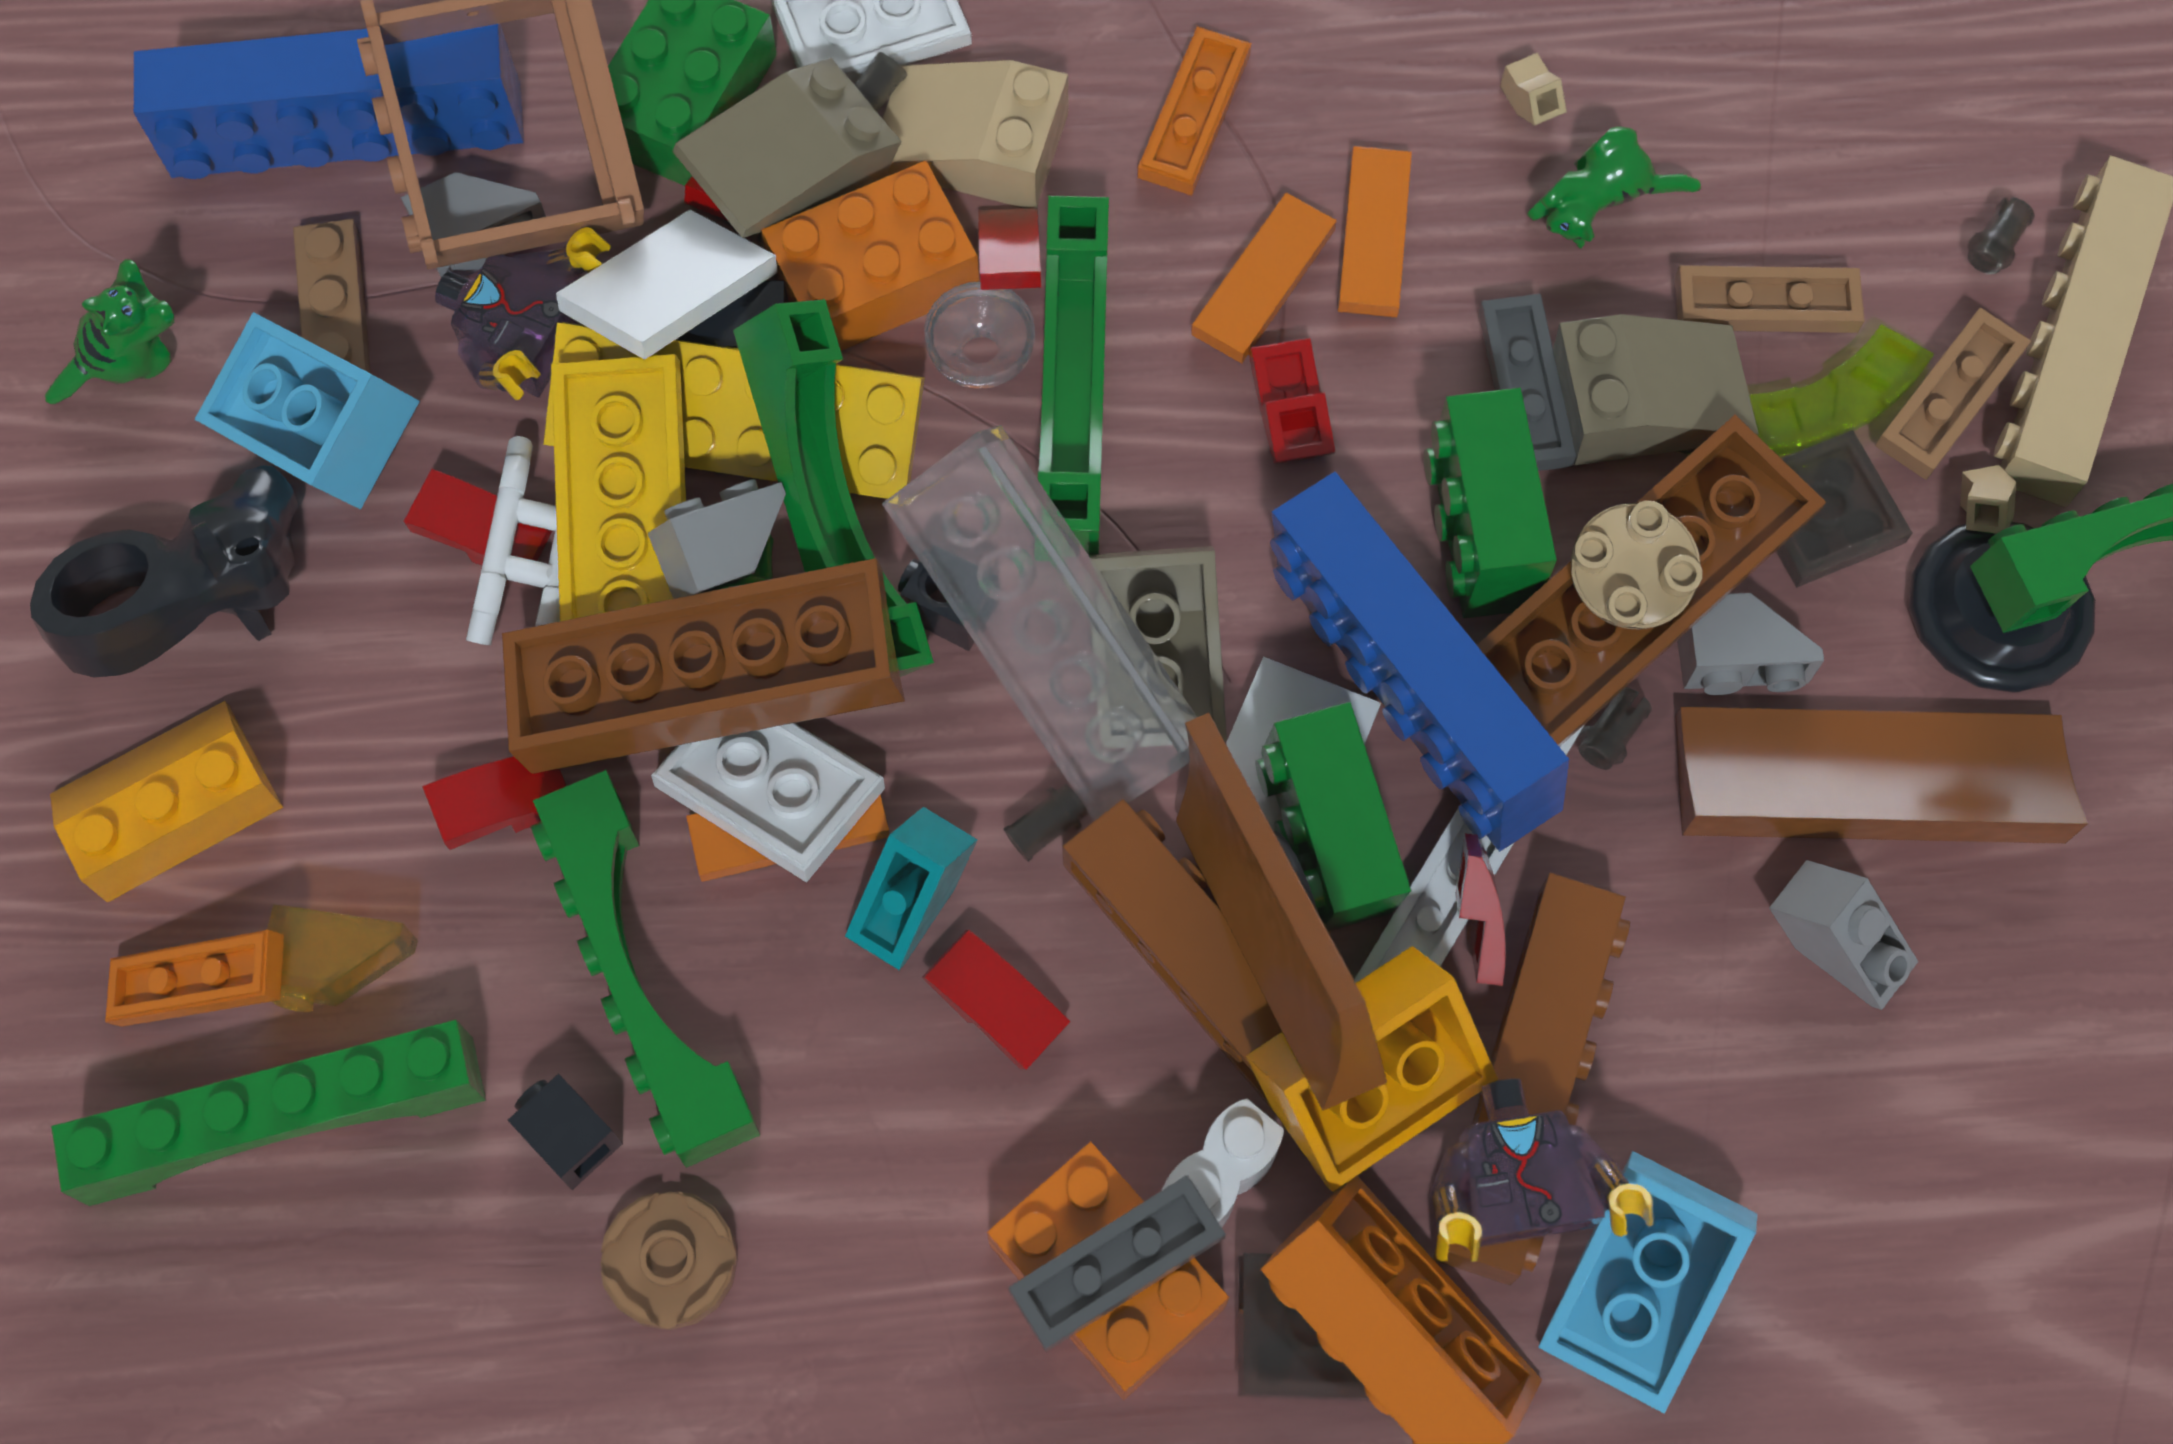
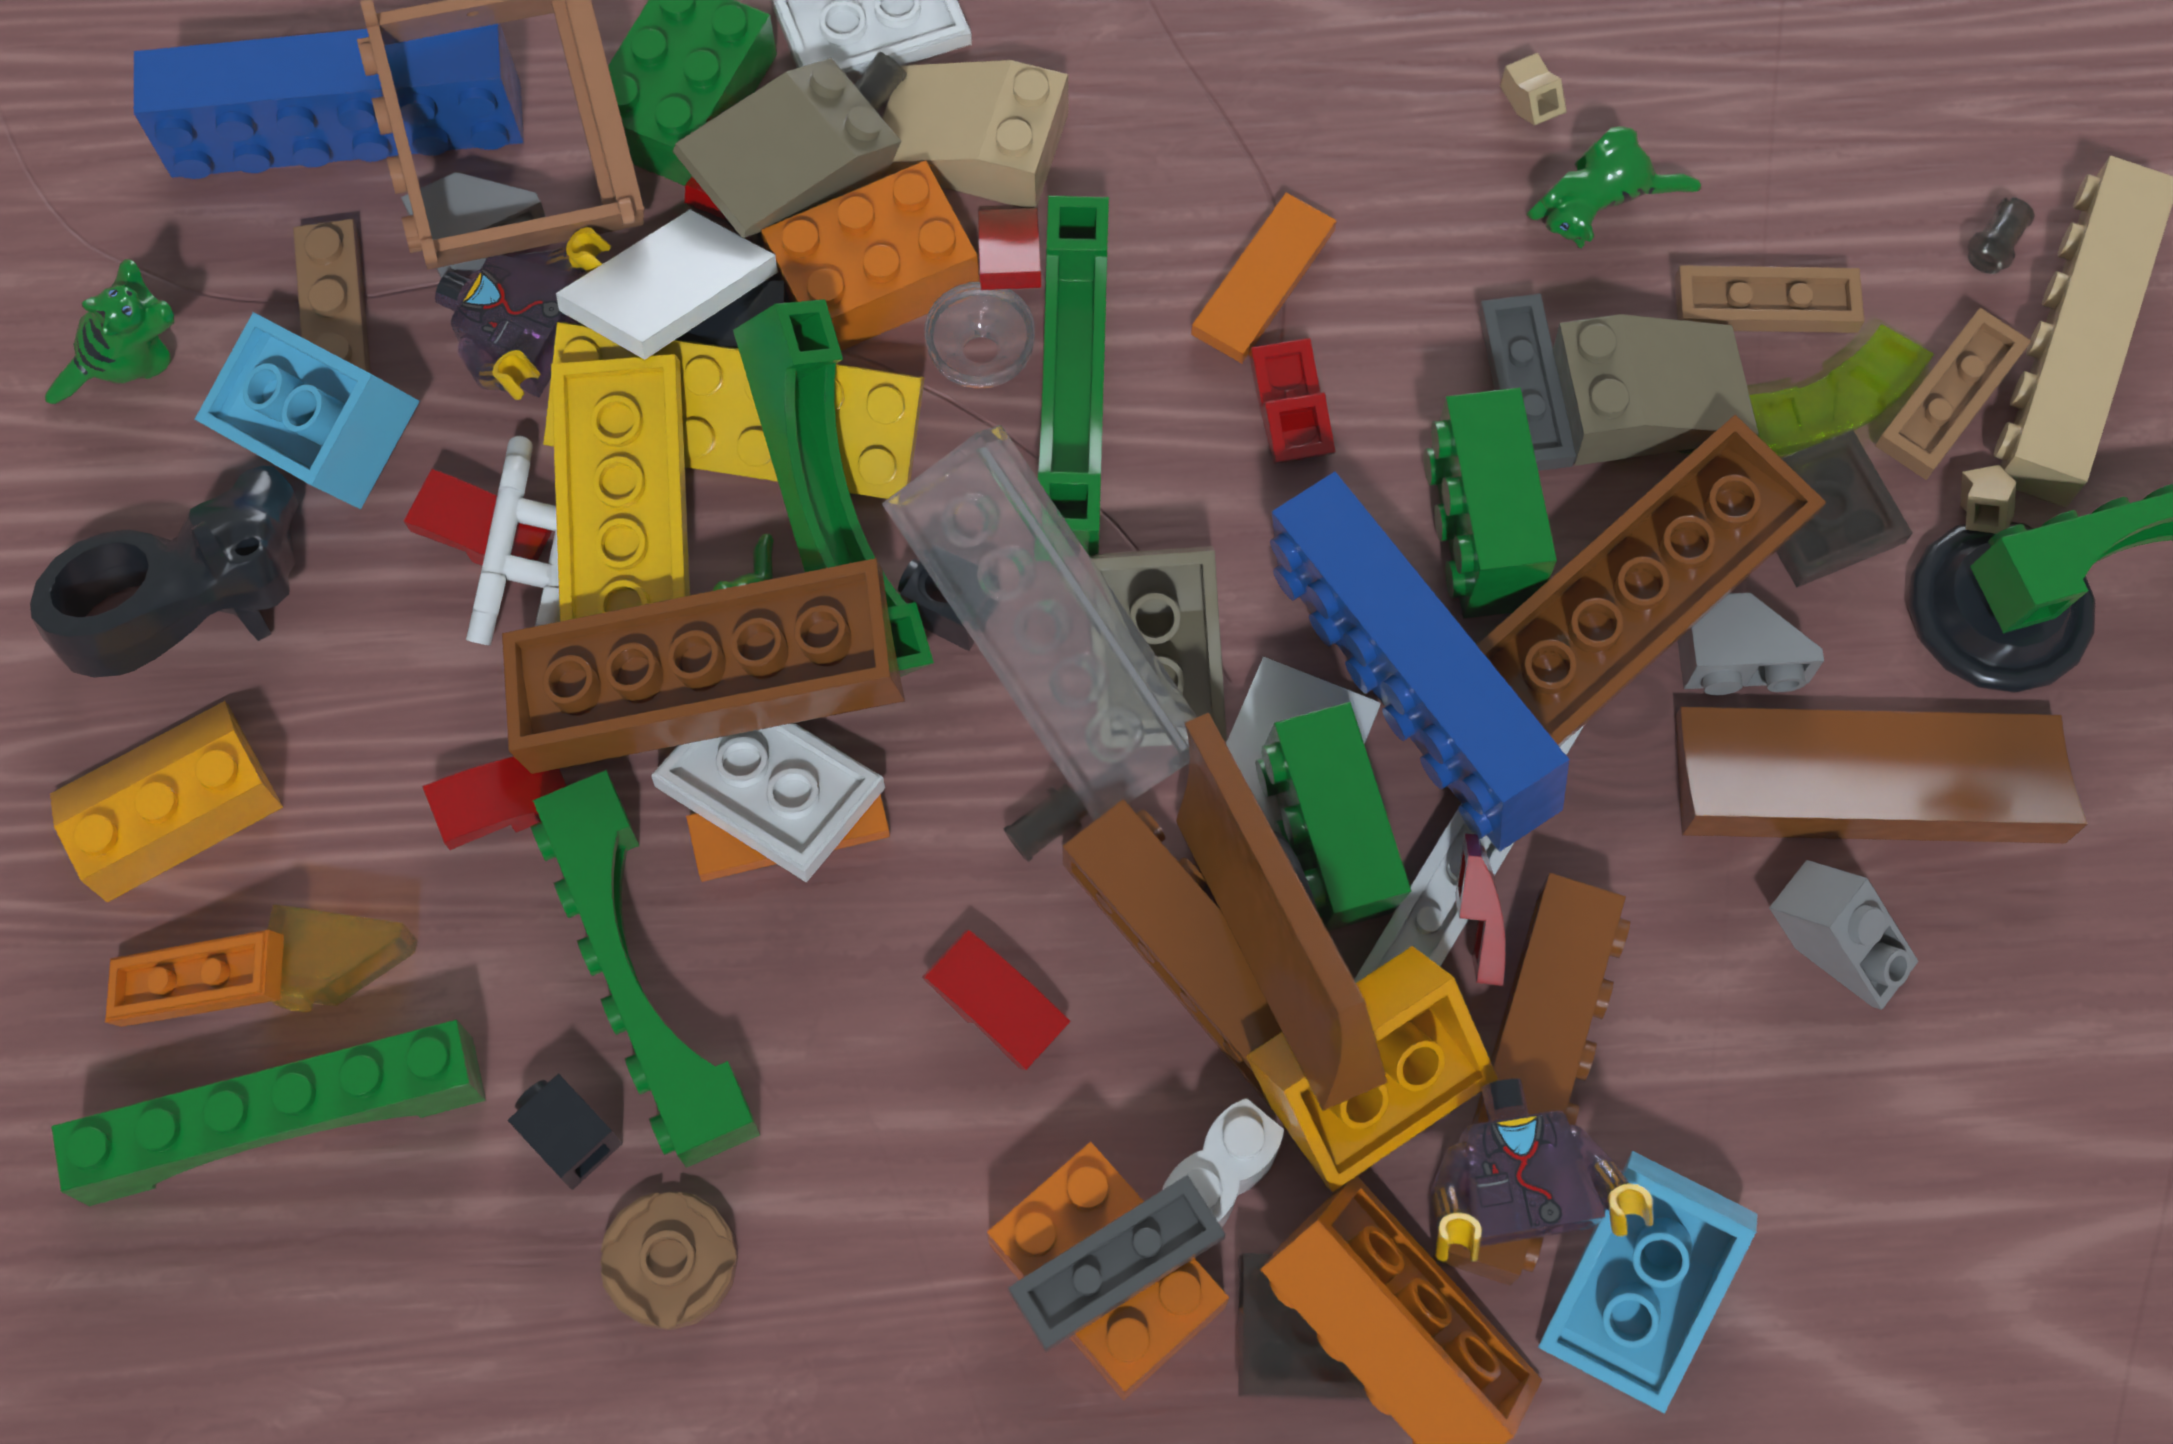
light grey slope [648,479,786,599] -> none
teal slope [844,807,978,970] -> none
orange tile [1137,26,1252,196] -> none
orange tile [1338,146,1412,318] -> none
tan dish [1571,500,1703,629] -> none
clear smoke pin [1578,687,1652,770] -> none

